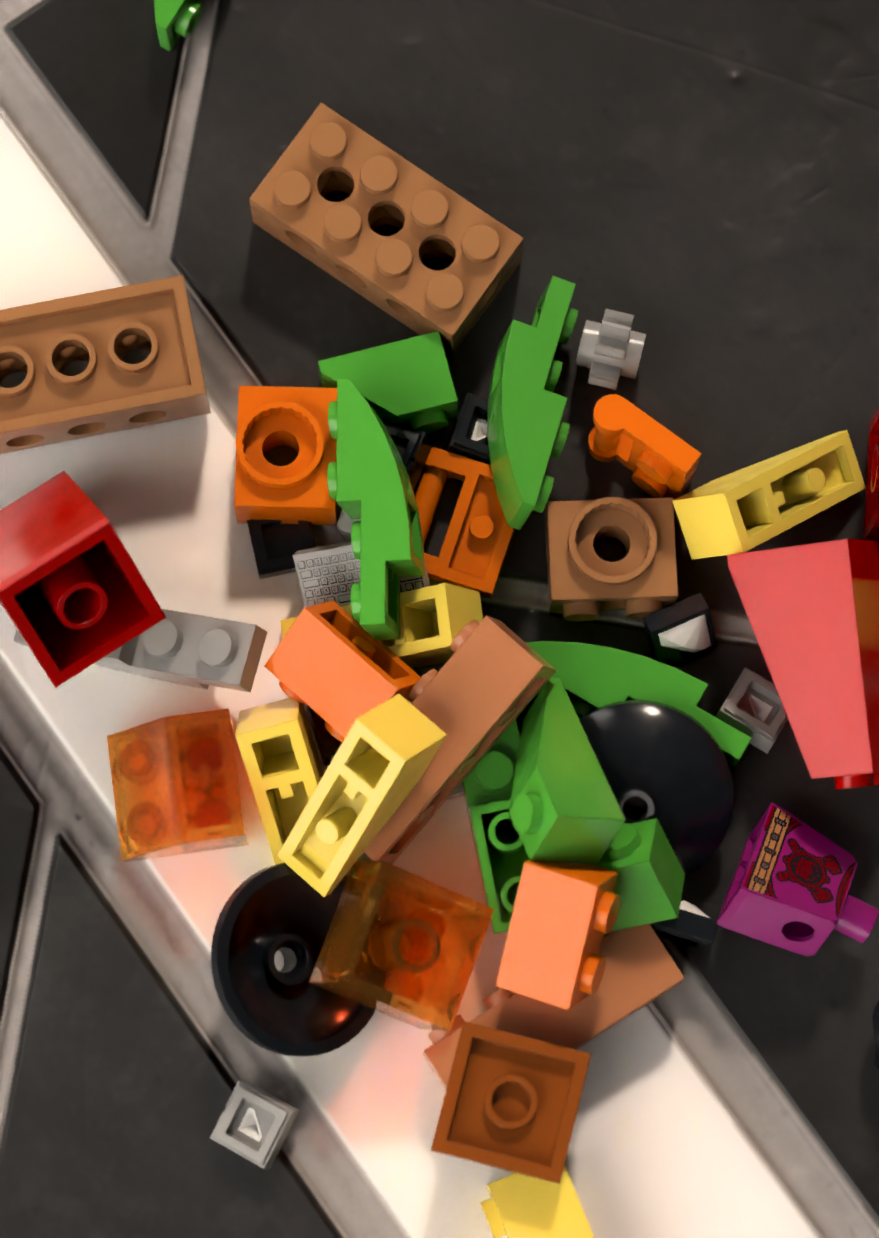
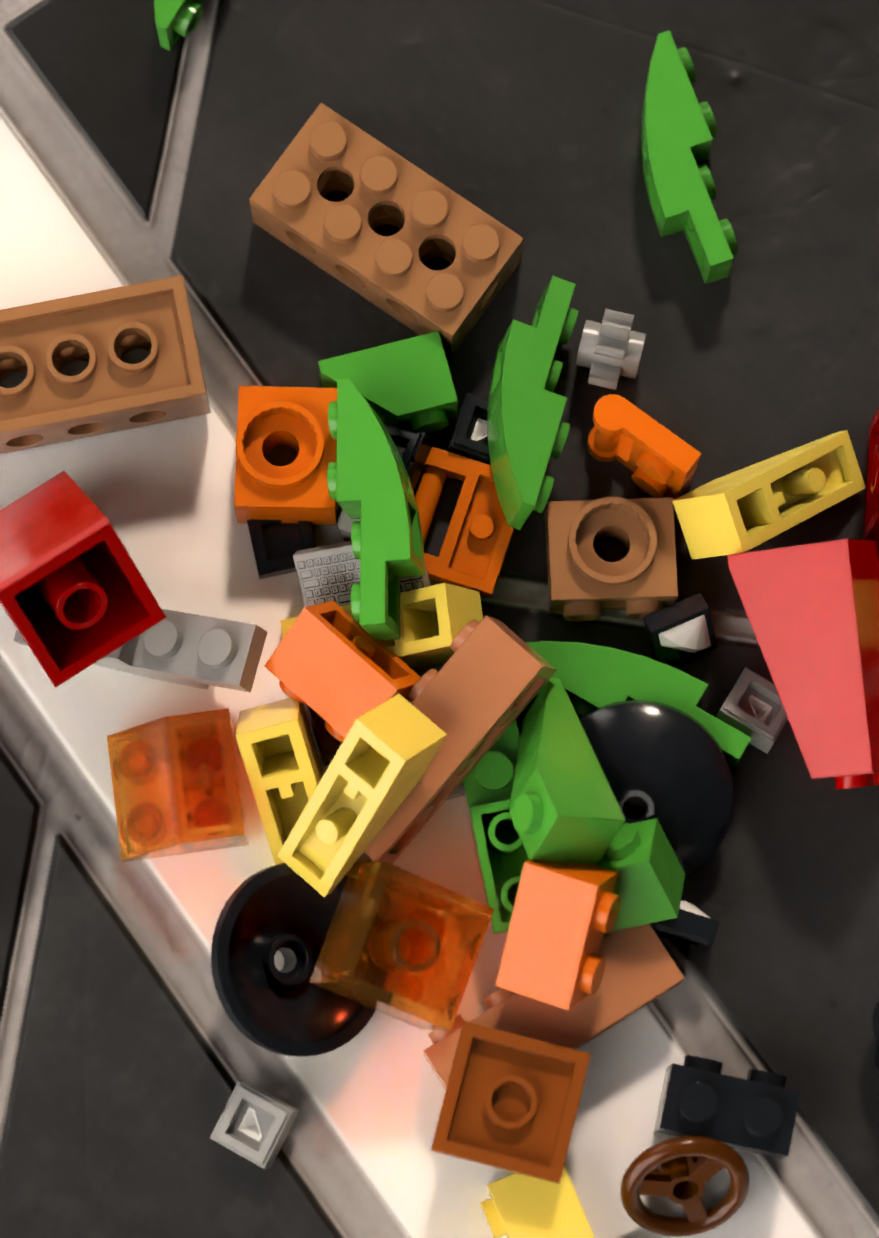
magenta torso [716,802,879,956] -> none
none -> reddish brown piece [620,1136,750,1236]
none -> bright green slope [641,30,738,285]
none -> black brick [654,1055,801,1159]

